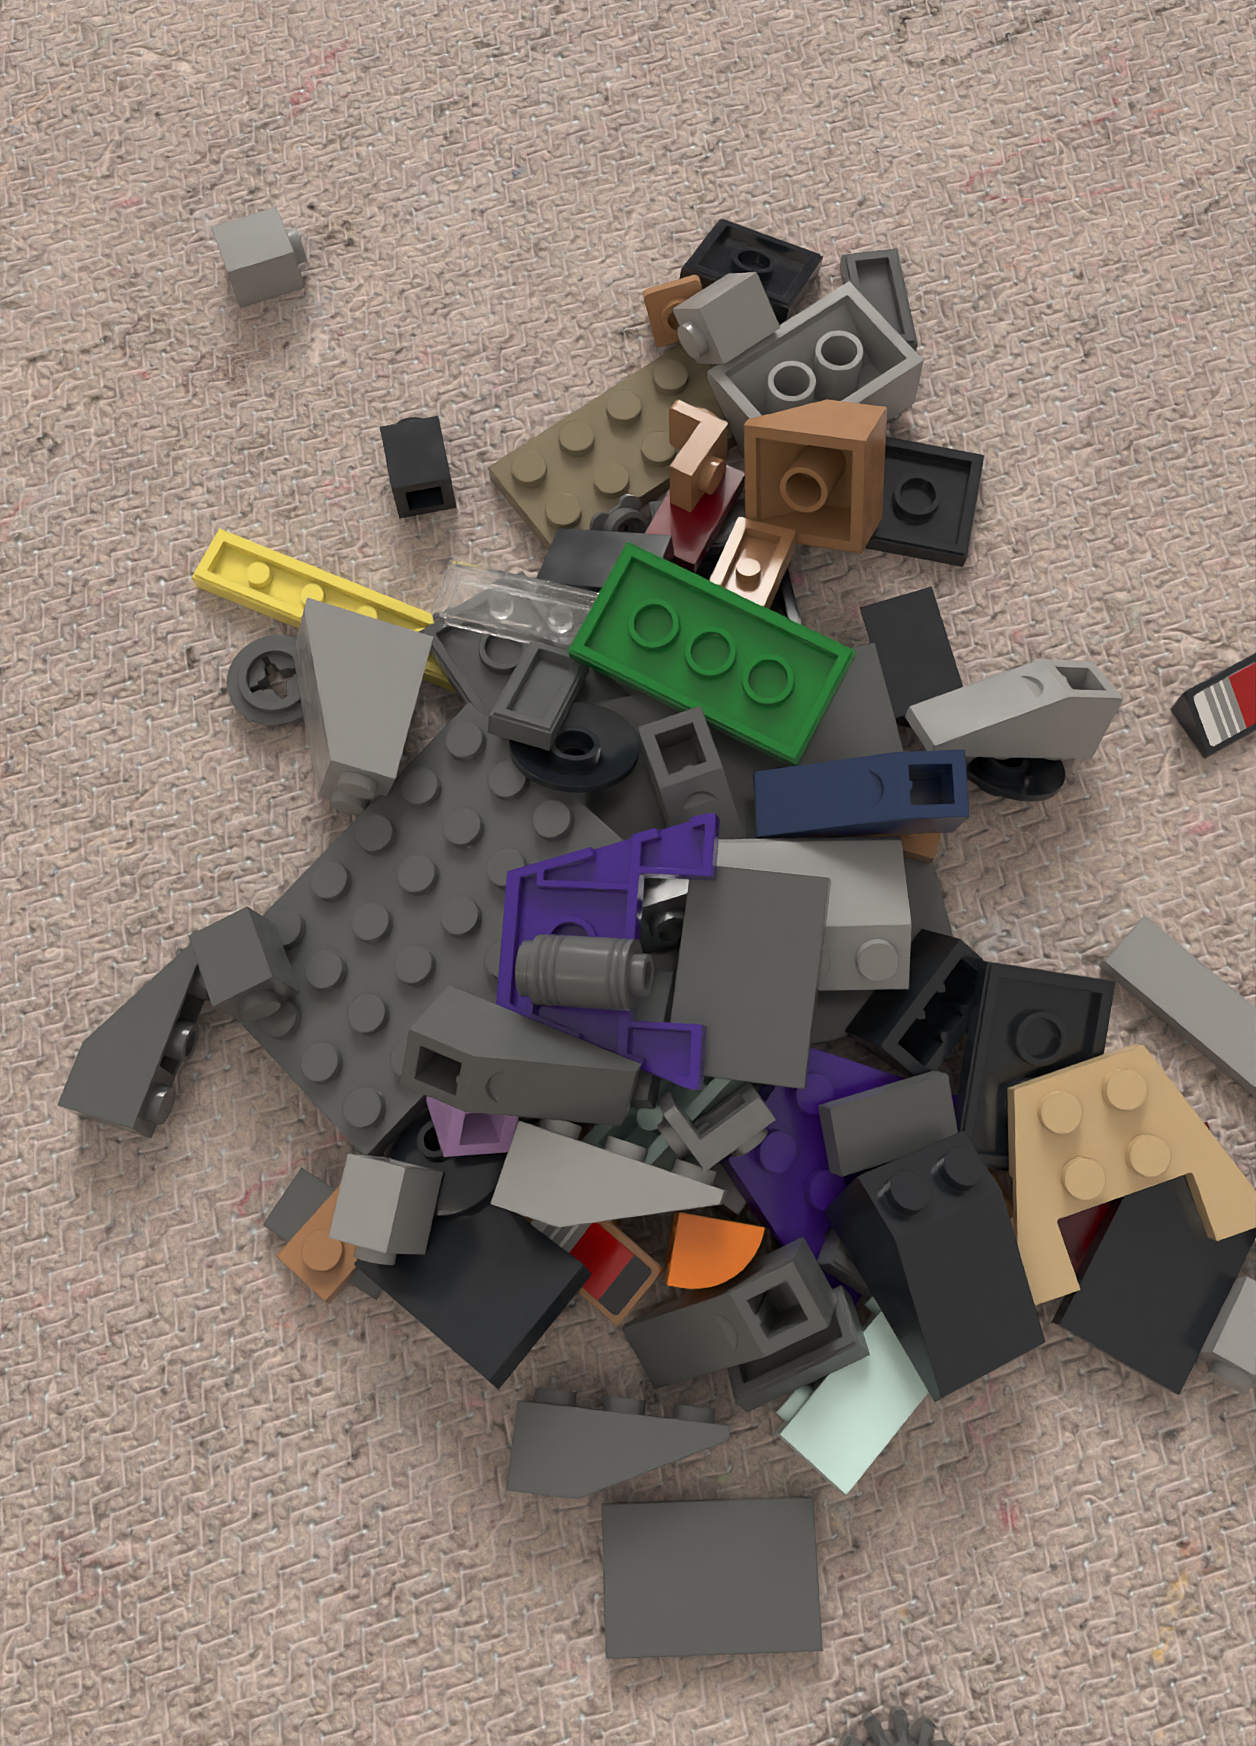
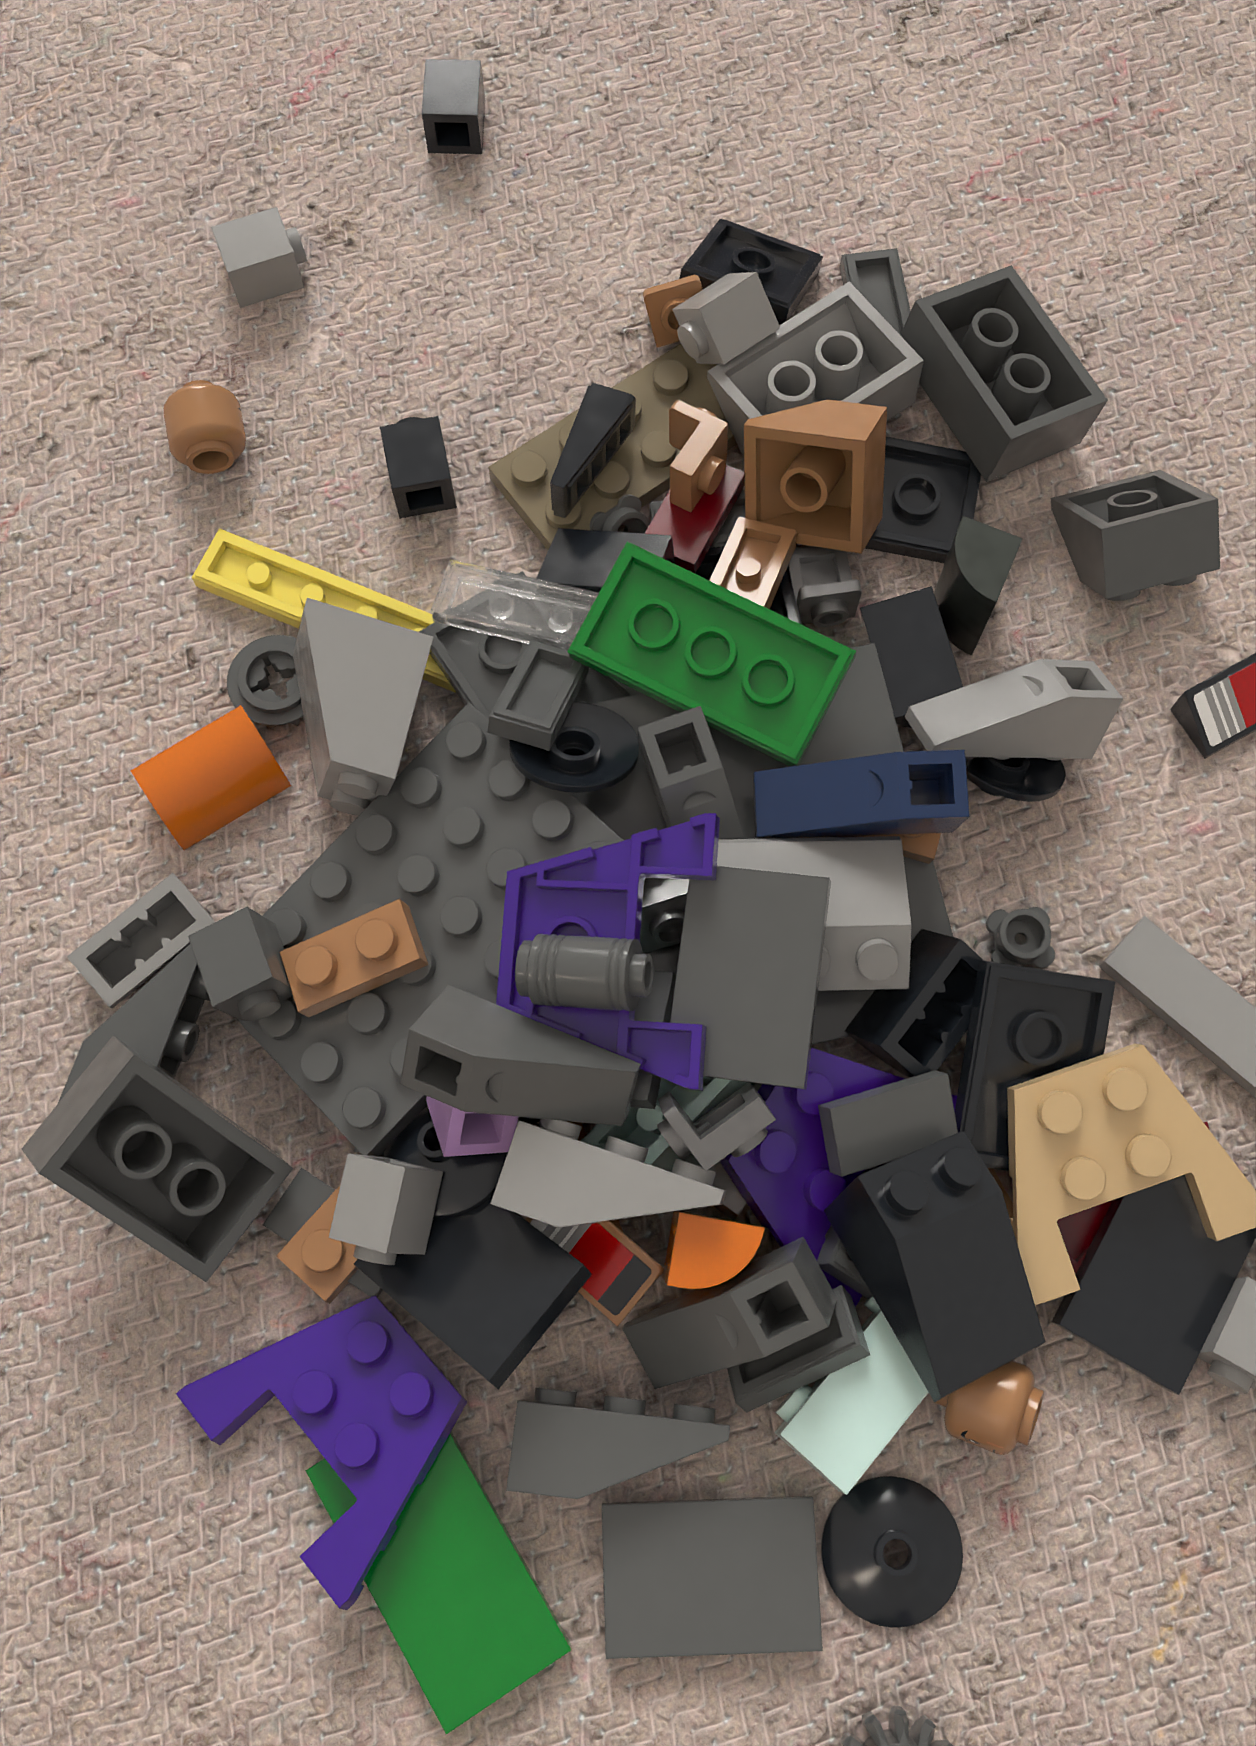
none -> dark grey brick [22,1036,293,1282]
none -> light grey brick [67,873,215,1008]
none -> orange brick [130,705,291,850]
none -> medium nougat head [163,380,246,474]
none -> dark purple wing [176,1295,467,1610]
none -> medium nougat plate [280,899,429,1017]
none -> green tile [305,1431,572,1734]
none -> brick [422,59,486,154]
none -> black slope [550,382,636,518]
none -> flat silver bracket [787,546,862,627]
none -> black dish [821,1476,963,1628]
none -> dark grey brick [900,265,1108,482]
none -> pearl dark grey brick [934,516,1023,655]
none -> medium nougat head [934,1361,1044,1455]
none -> dark grey plate [986,907,1055,969]
none -> dark grey slope [1051,470,1220,601]

